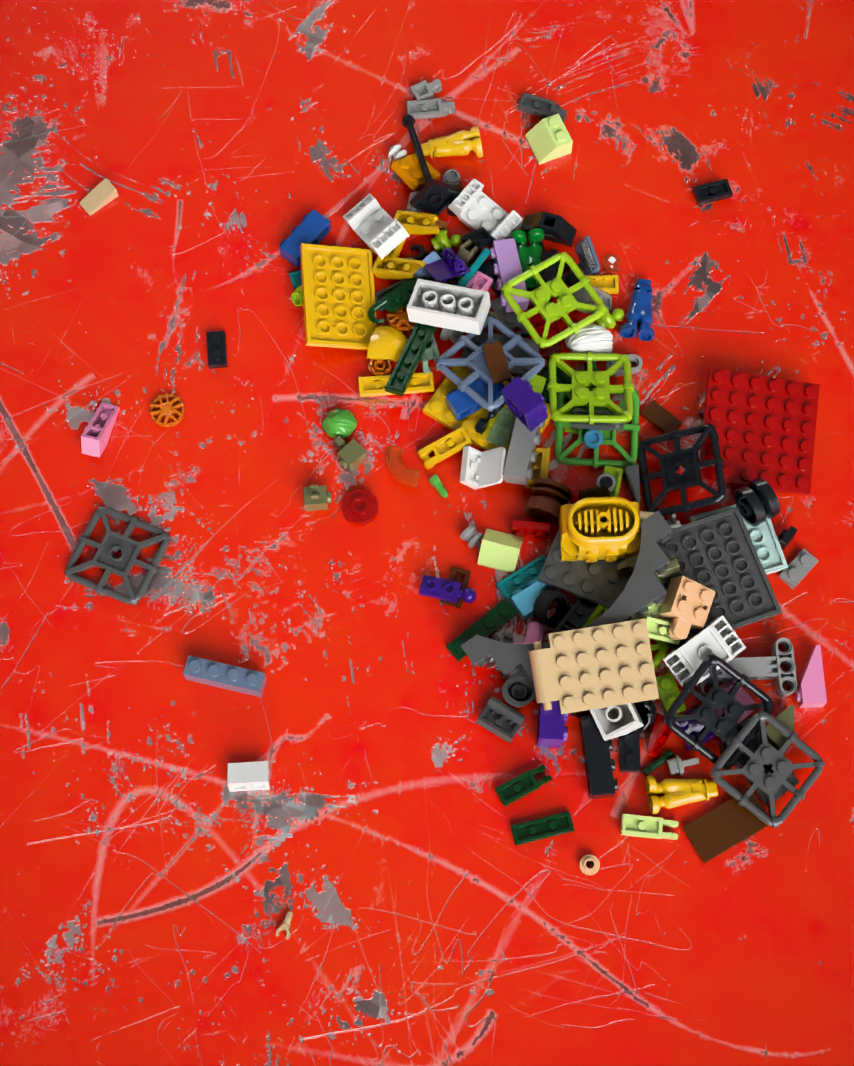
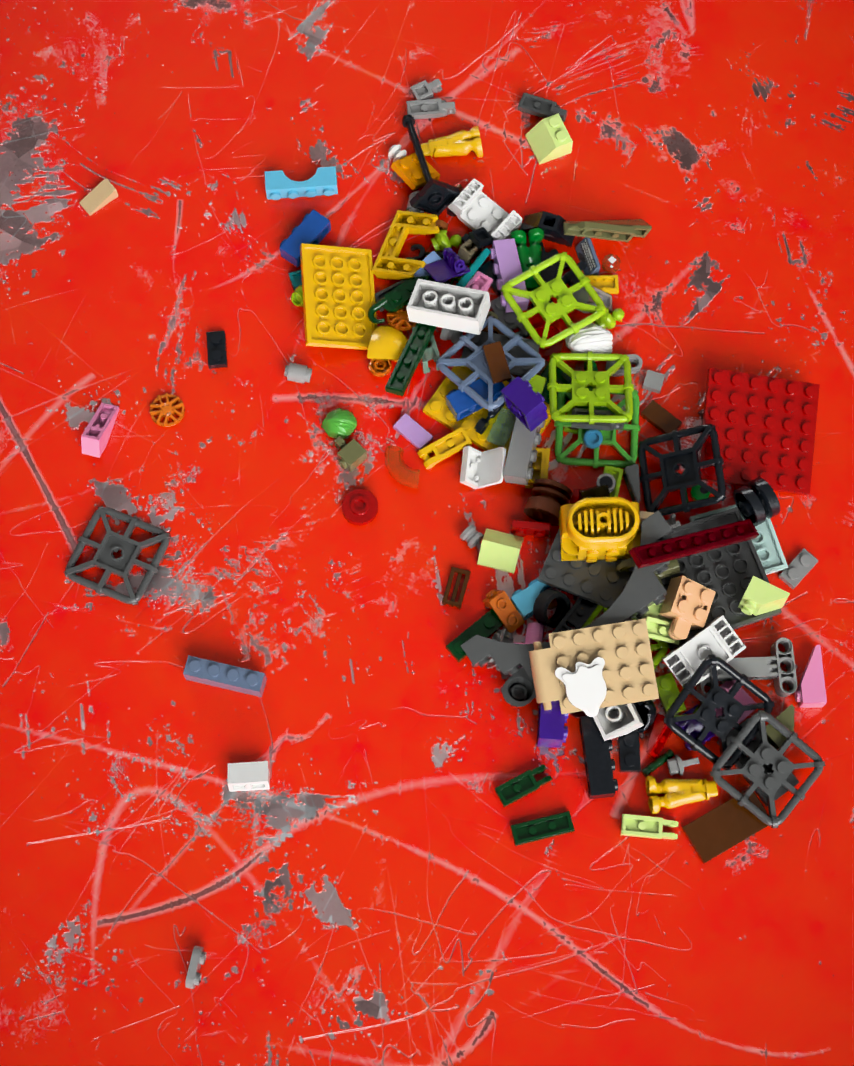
tan piece [276,911,293,940] -> none
olive brick [303,484,332,511] -> none
white plate [342,193,410,259] -> none
yellow plate [359,372,434,397] -> none
dark purple plate [419,575,476,603] -> none
bright green piece [429,474,449,499] -> none
light grey plate [443,169,461,186] -> none
dark grey bracket [476,697,525,743] -> none
teal tile [495,554,547,600] -> none
light nougat plate [579,855,600,876] -> none
blue piece [620,279,655,342] -> none
black plate [692,179,733,206] -> none
black plate [778,525,798,550] -> none
none -> light grey plate [185,946,207,989]
none -> medium azure arch [264,166,338,200]
none -> light grey brick [284,362,312,384]
none -> lavender tile [393,413,433,450]
none -> orange bracket [483,589,525,633]
none -> white tile [554,657,607,717]
none -> olive wedge [563,219,652,242]
none -> dark red tile [629,519,759,569]
none -> light grey tile [642,370,665,394]
none -> green tile [690,486,710,501]
none -> yellowish green slope [738,576,790,616]

